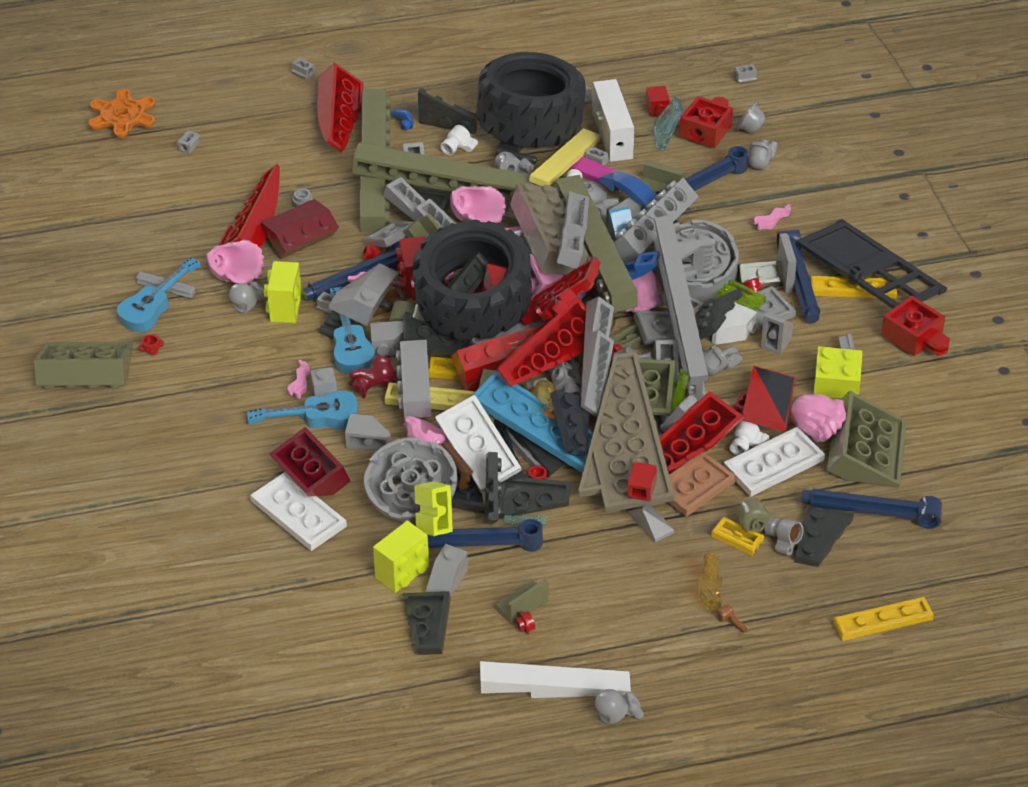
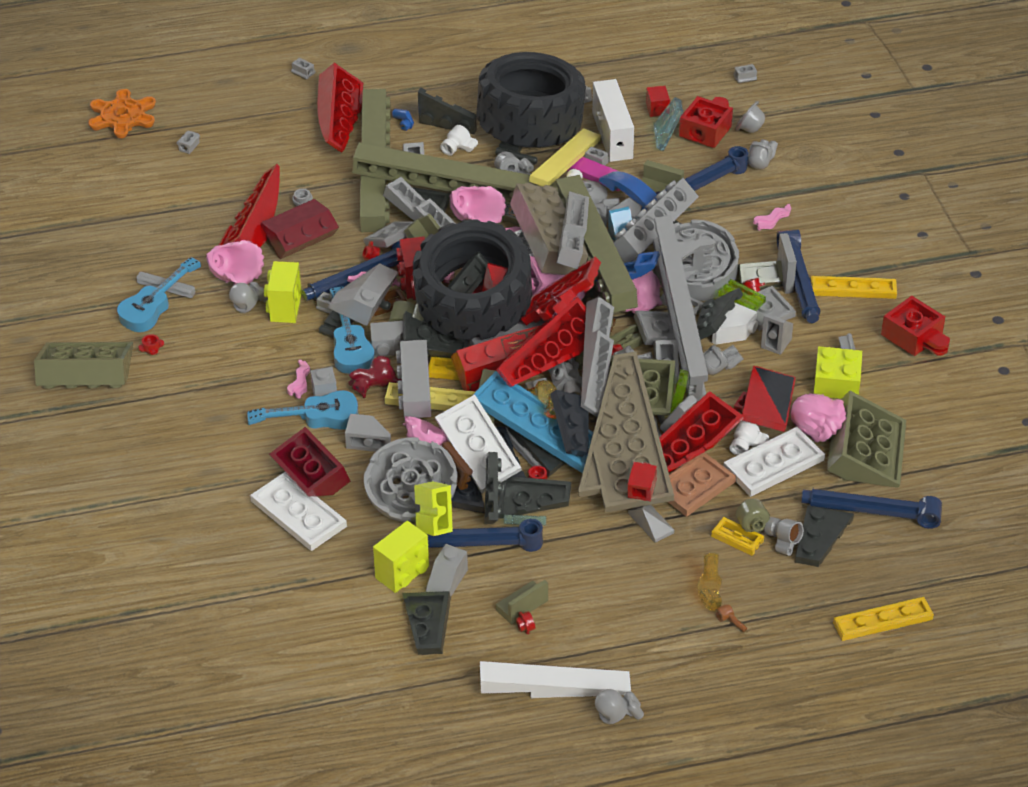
black door [796,219,948,309] -> none

